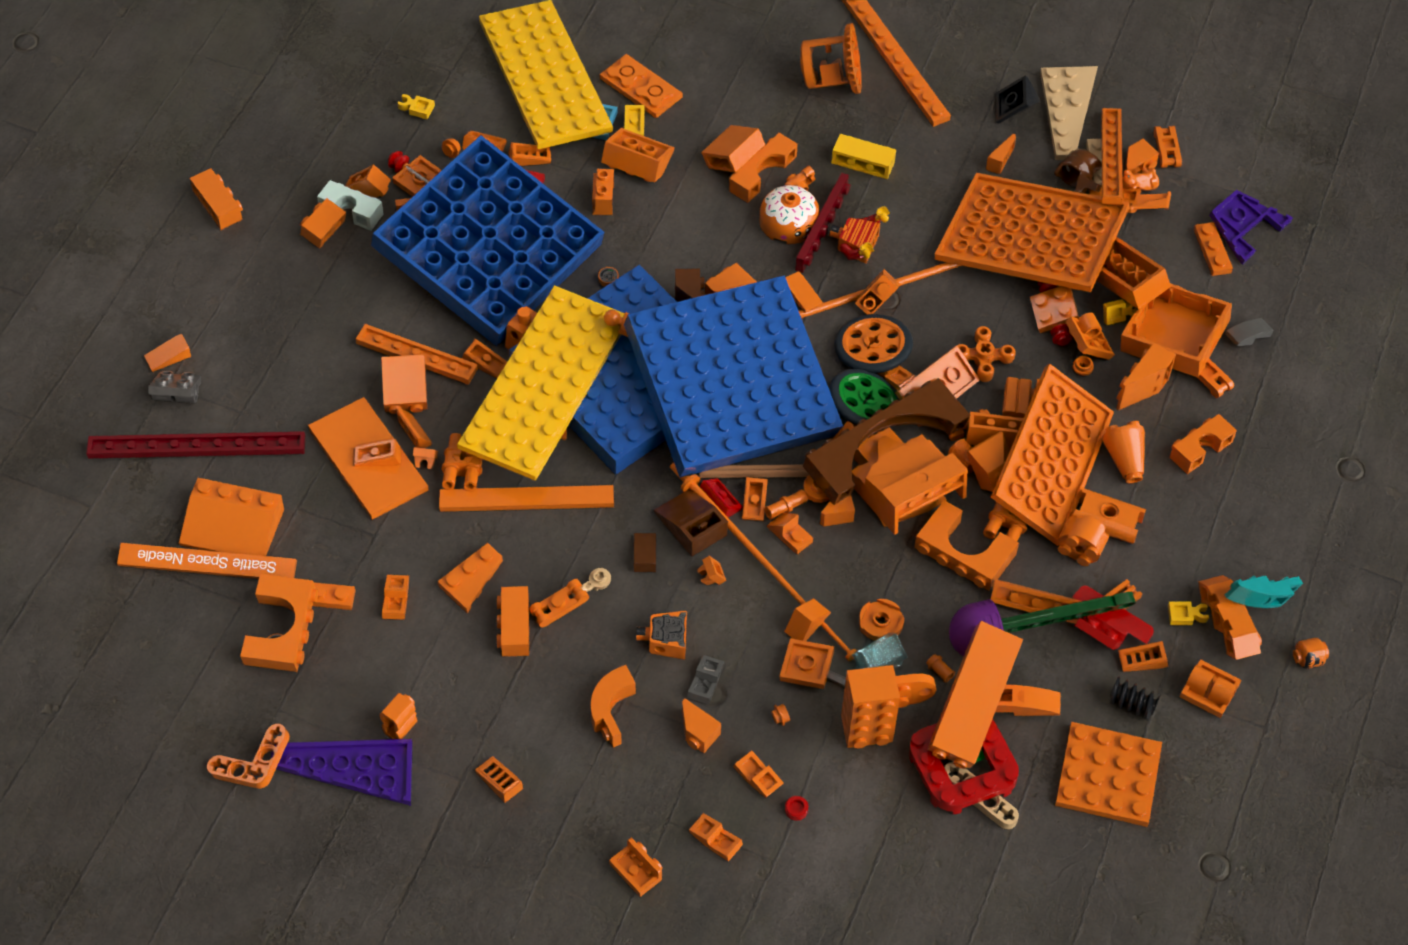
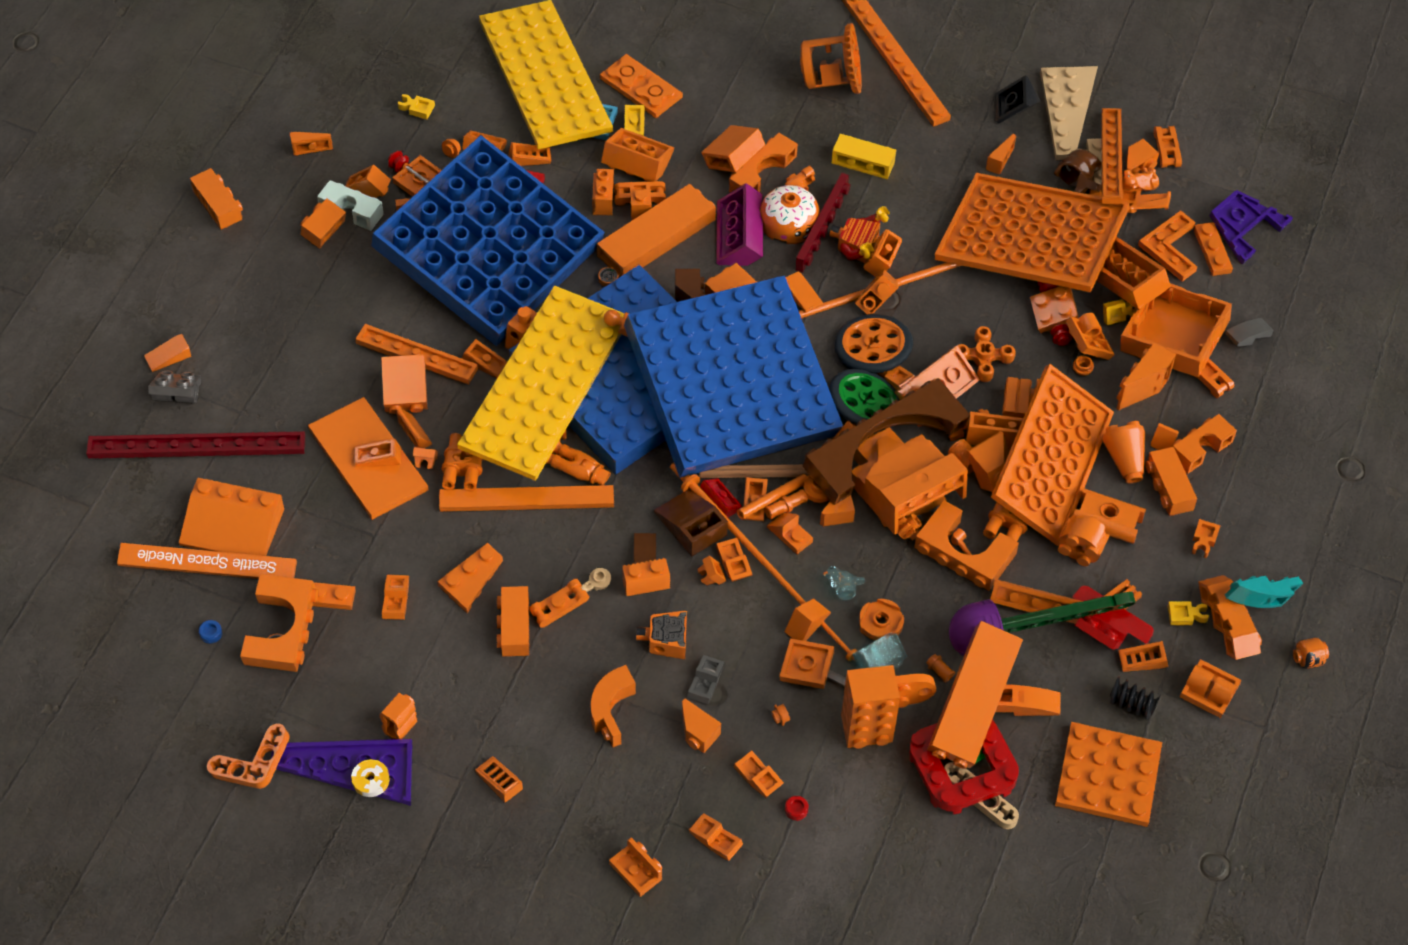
none -> blue tile [199,620,222,644]
none -> orange slope [290,132,333,156]
none -> yellow piece [351,759,390,797]
none -> orange piece [546,438,611,485]
none -> orange brick [597,184,716,277]
none -> orange plate [614,181,666,206]
none -> orange brick [622,558,670,596]
none -> orange brick [631,189,652,221]
none -> orange slope [716,538,753,582]
none -> magenta slope [717,183,763,266]
none -> orange piece [737,474,807,519]
none -> clear light blue animal [823,566,865,600]
none -> orange brick [863,229,902,277]
none -> orange gear [898,513,922,540]
none -> orange hand [951,528,972,555]
none -> orange plate [1138,211,1197,282]
none -> orange brick [1145,447,1197,516]
none -> orange slope [1150,423,1179,450]
none -> orange plate [1192,519,1220,558]

